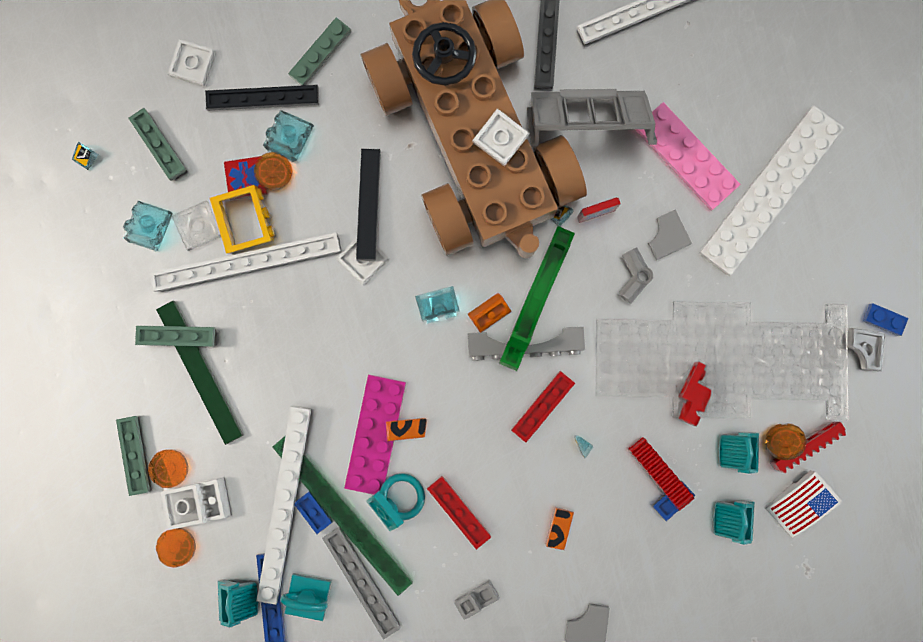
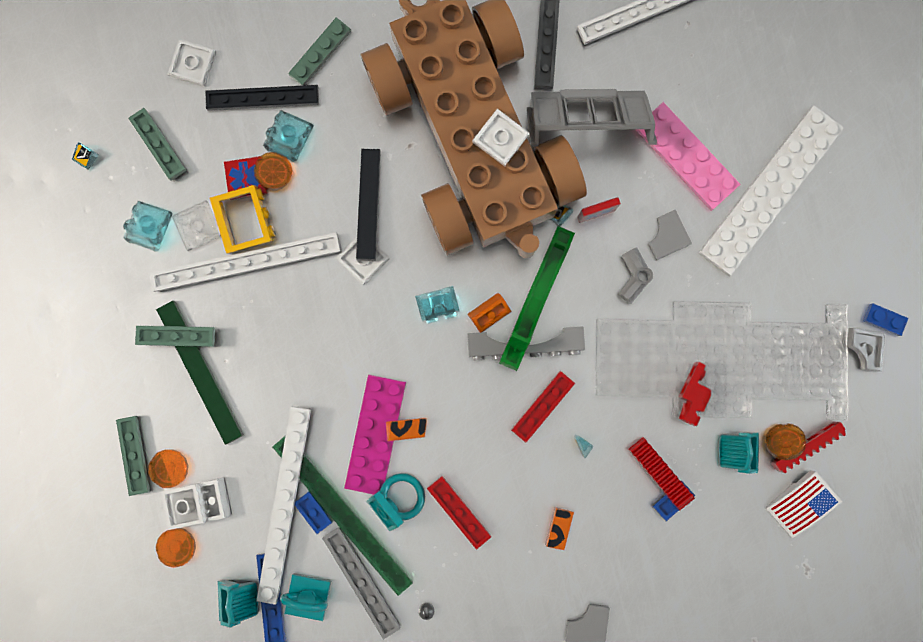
black piece [412,22,477,86] -> none
light grey slope [454,581,500,620] -> none
teal piece [713,501,755,545] -> none
none -> dark grey hinge [419,603,434,620]

